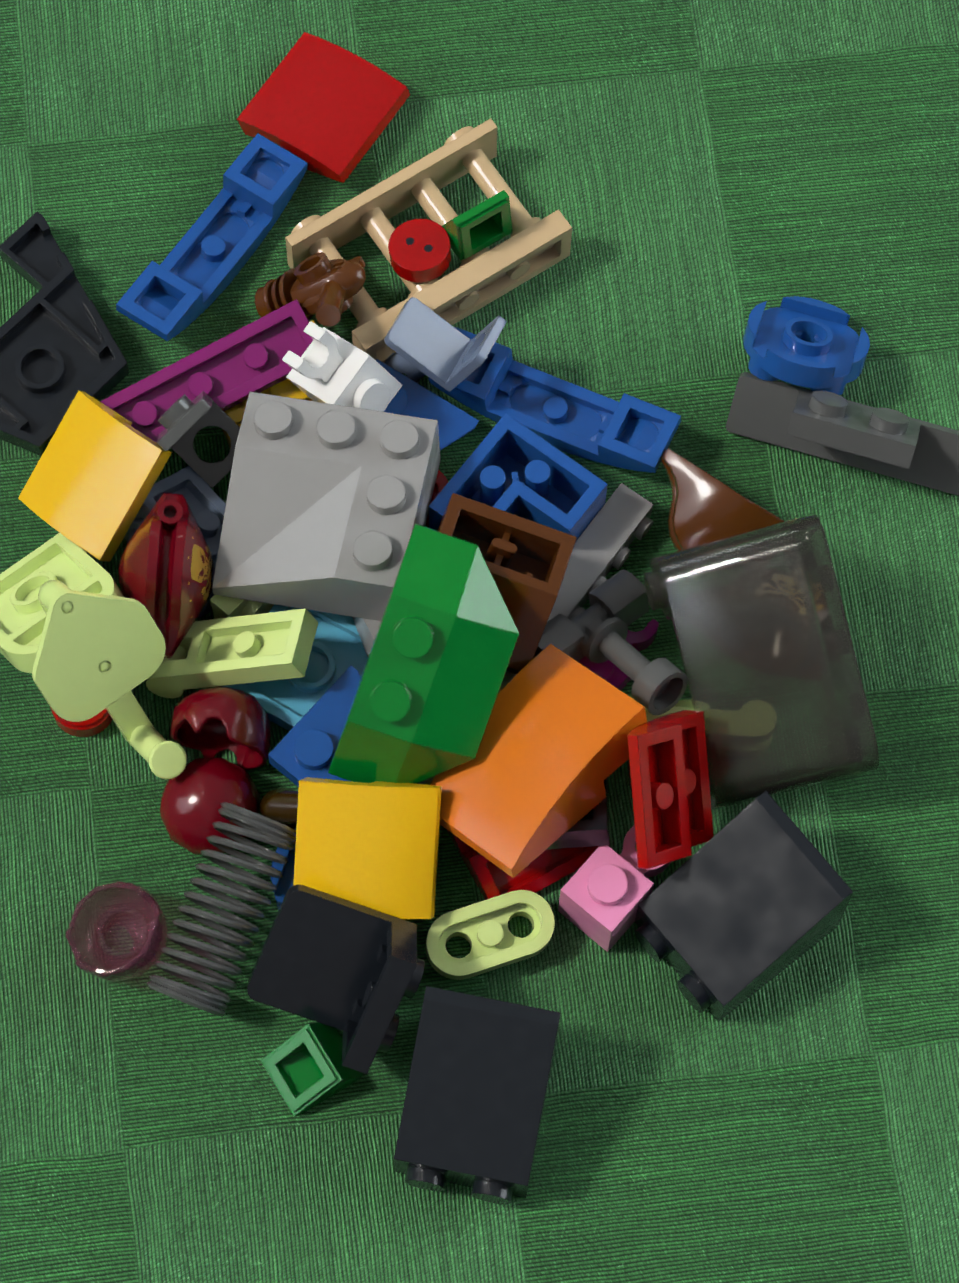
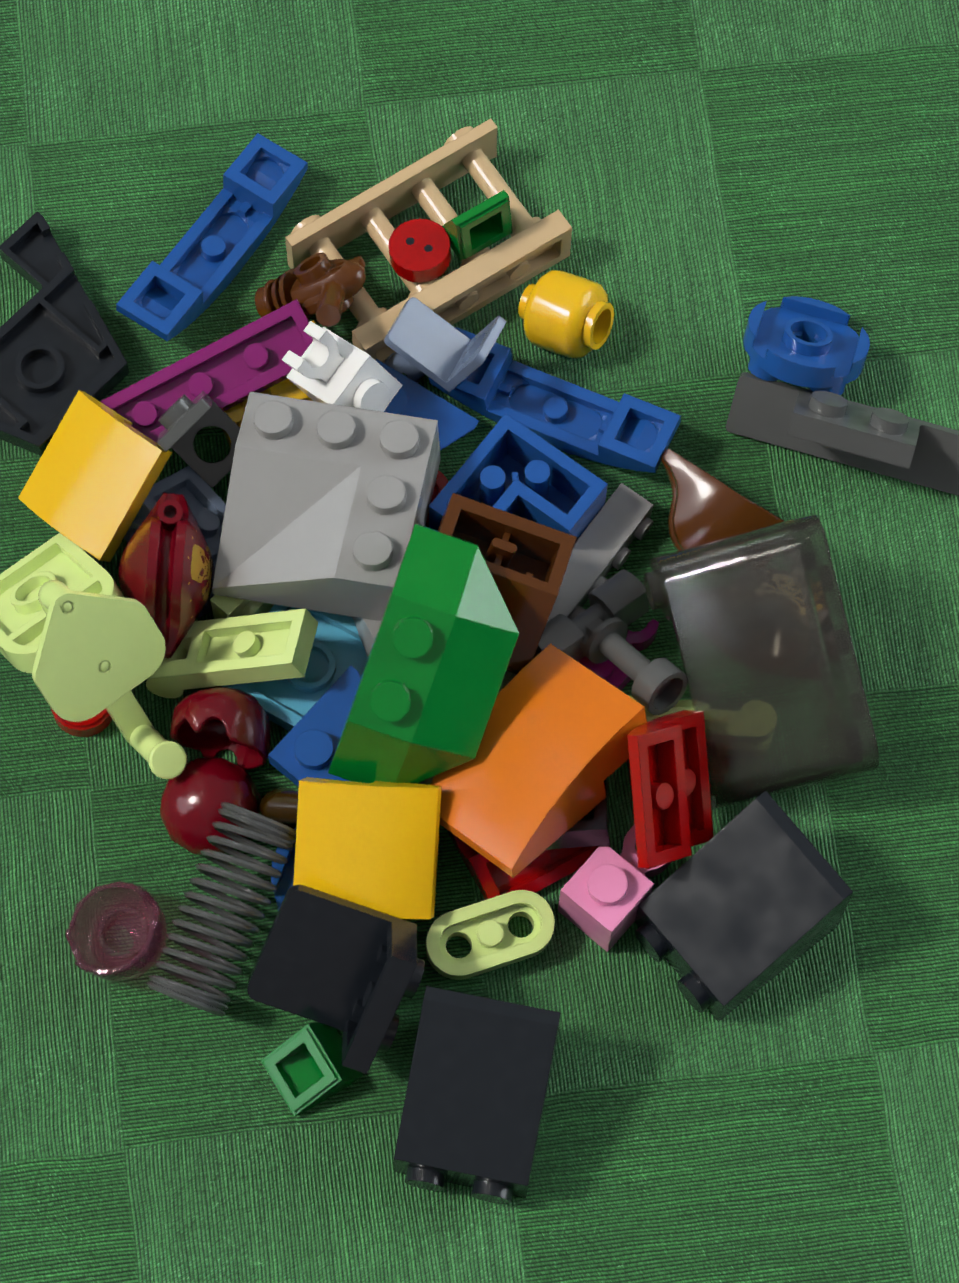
red slope [237,32,411,183] -> none
none -> yellow head [518,270,614,358]

